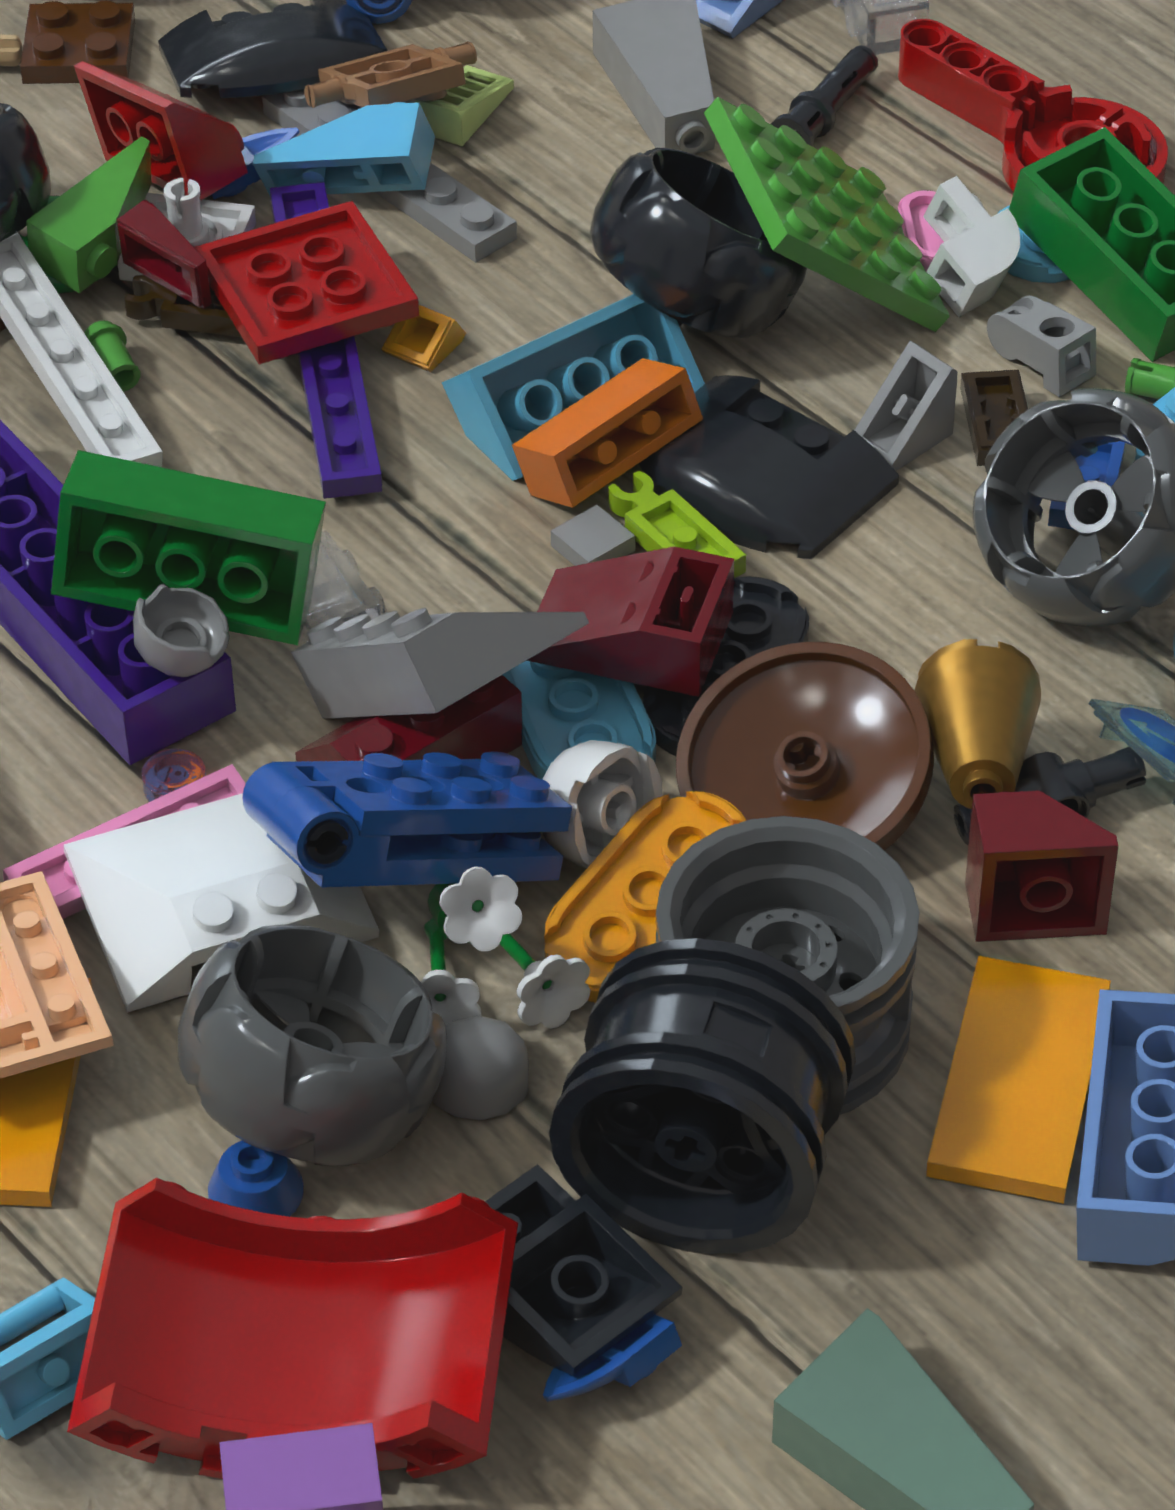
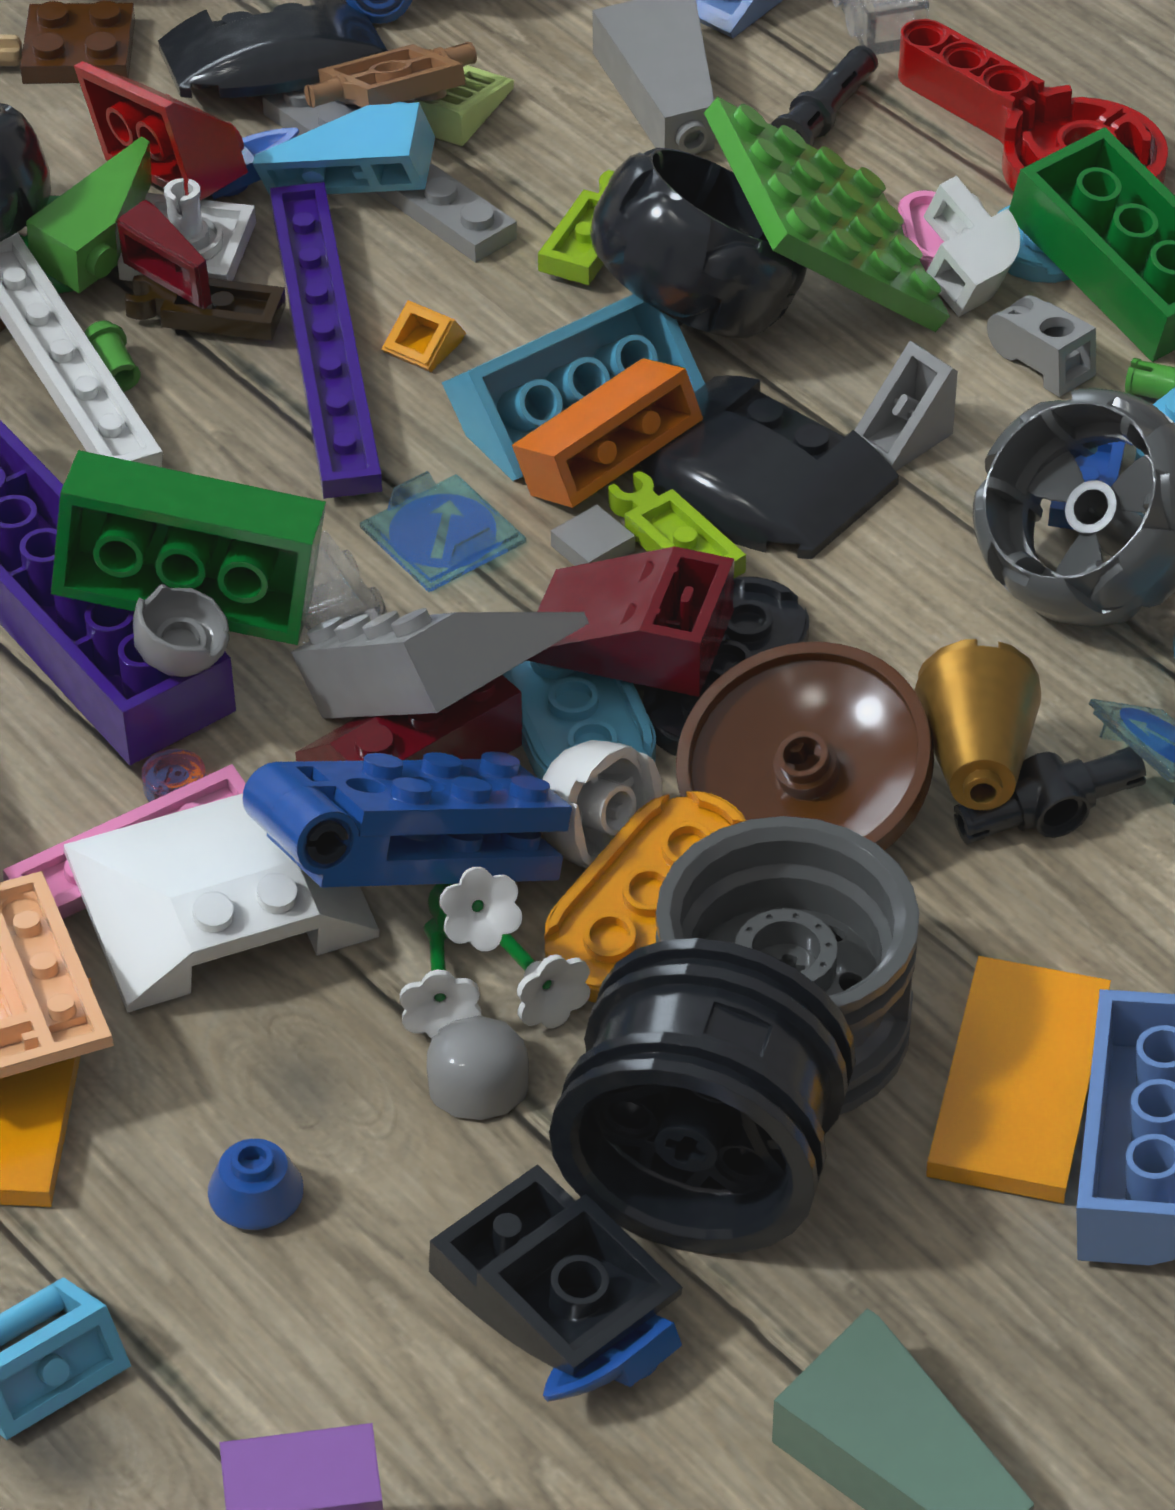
red panel [67,1177,518,1479] -> none
dark grey wheel [178,925,447,1166] -> none
red plate [195,201,419,365] -> none
dark brown plate [960,370,1028,466] -> none
dark red slope [965,790,1119,942] -> none
none -> clear light blue piece [360,471,526,593]
none -> lime plate [538,170,614,285]

